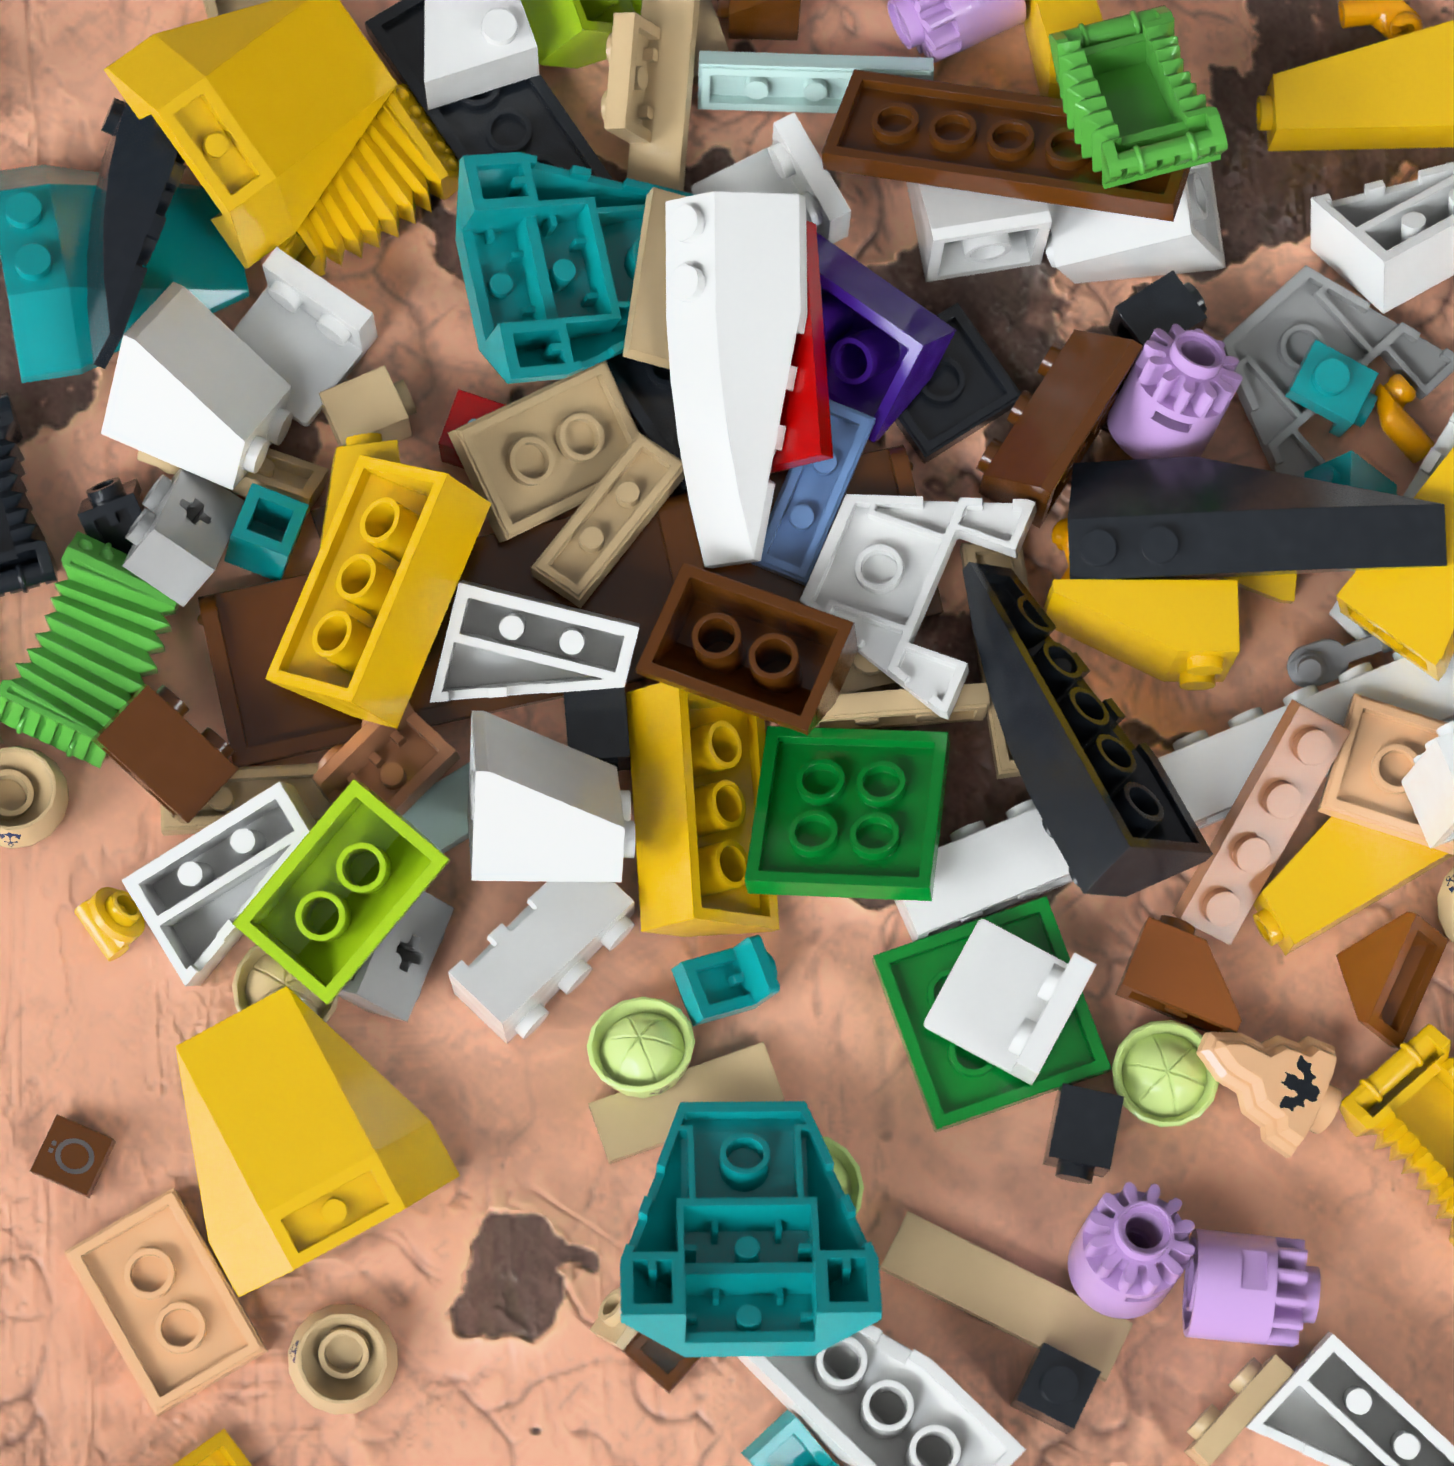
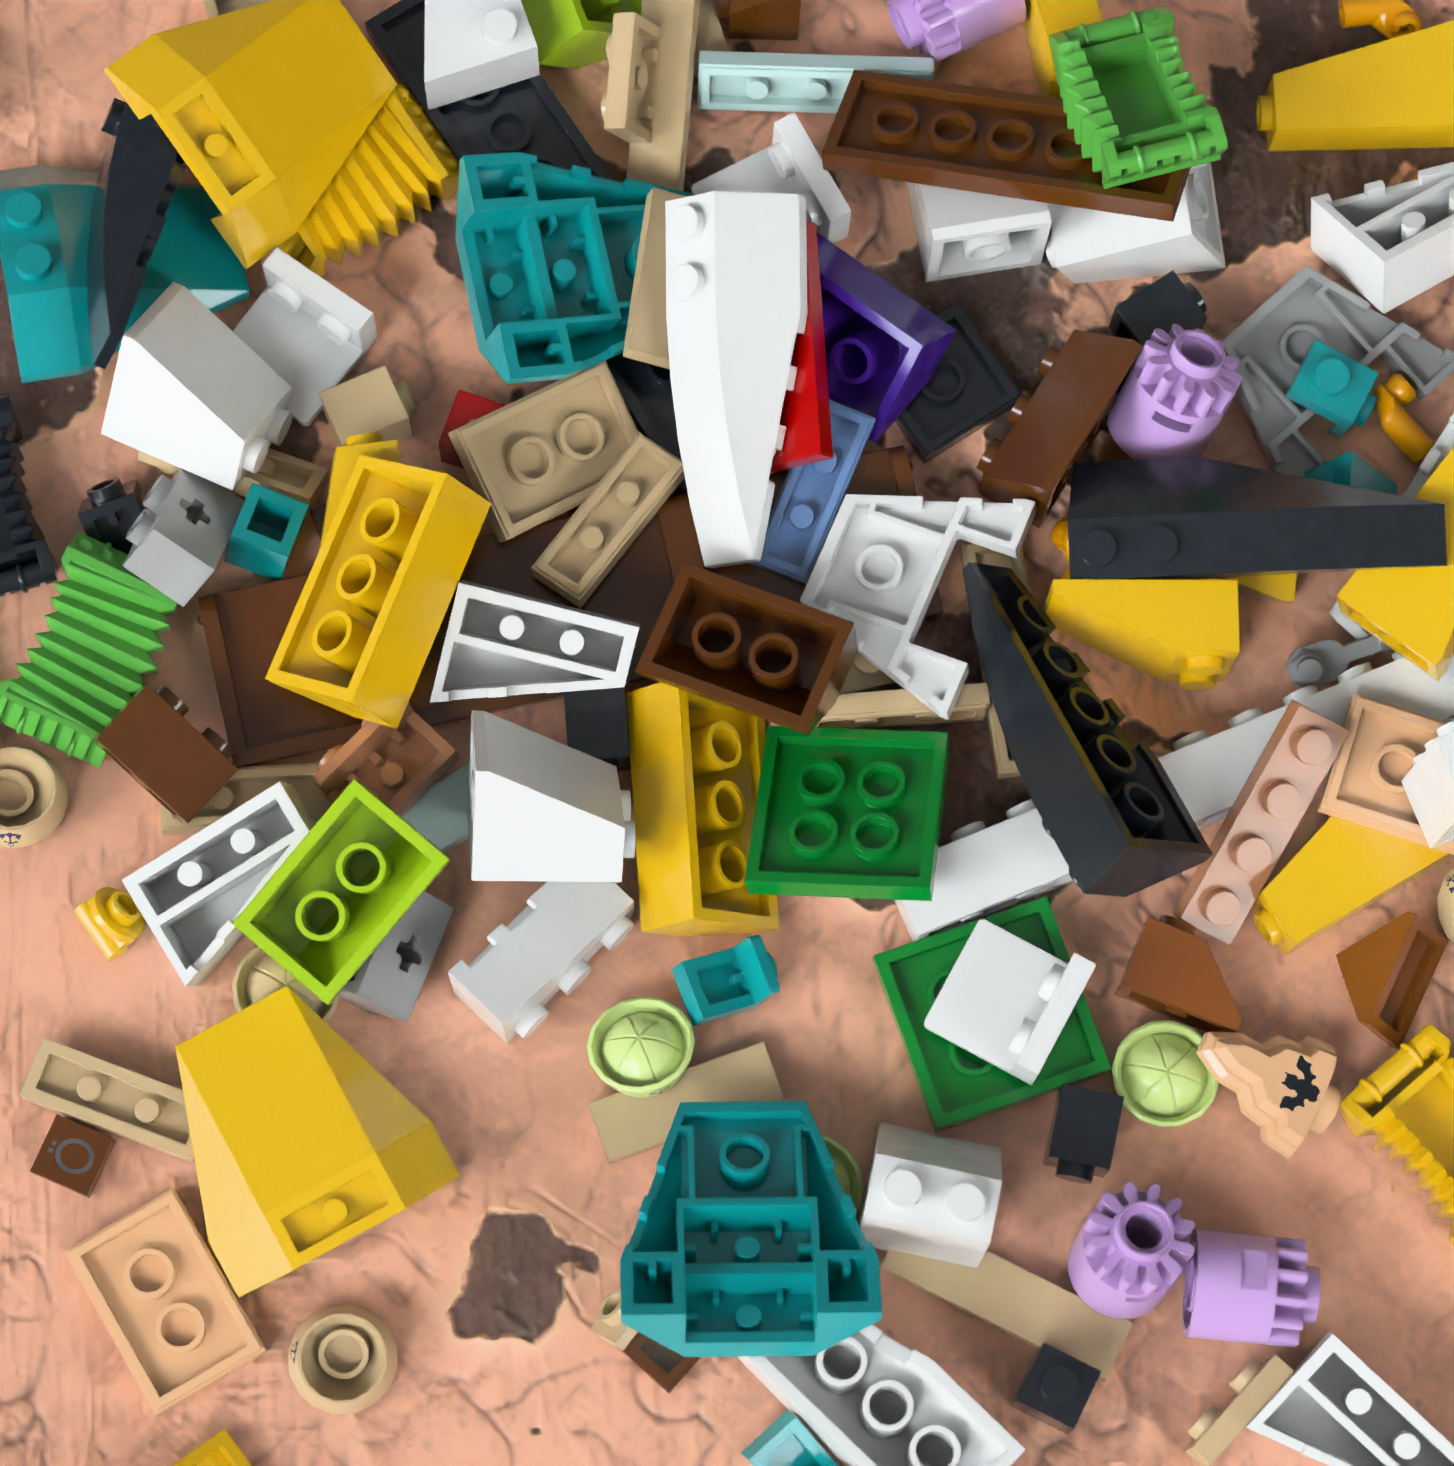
none -> tan plate [19,1038,195,1164]
none -> white slope [859,1122,1002,1268]

